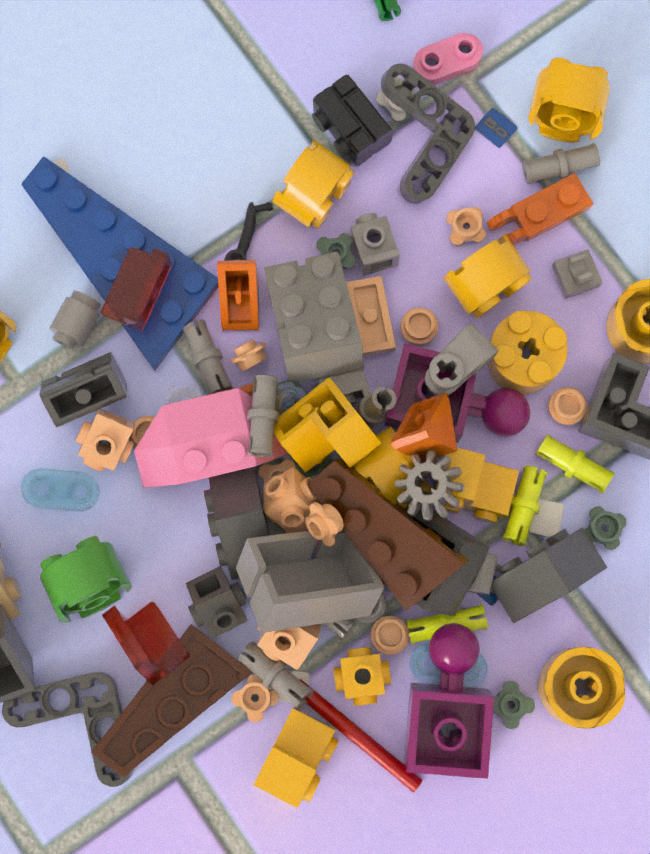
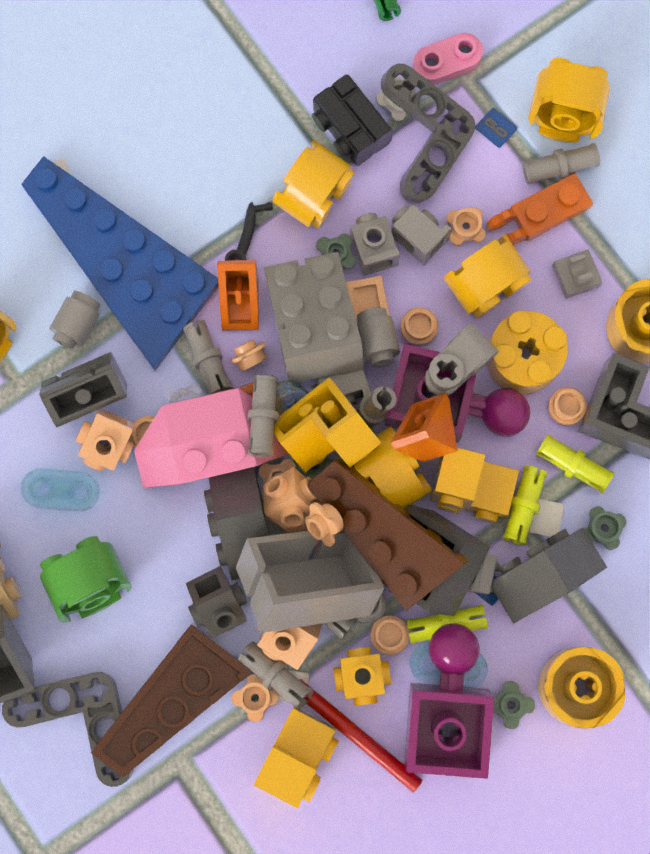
clear red panel [101,247,172,332] -> none
clear red panel [102,602,190,686] -> none
light grey gear [394,450,465,521] -> none
none -> light grey brick [357,307,400,367]
none -> light grey brick [392,204,452,266]

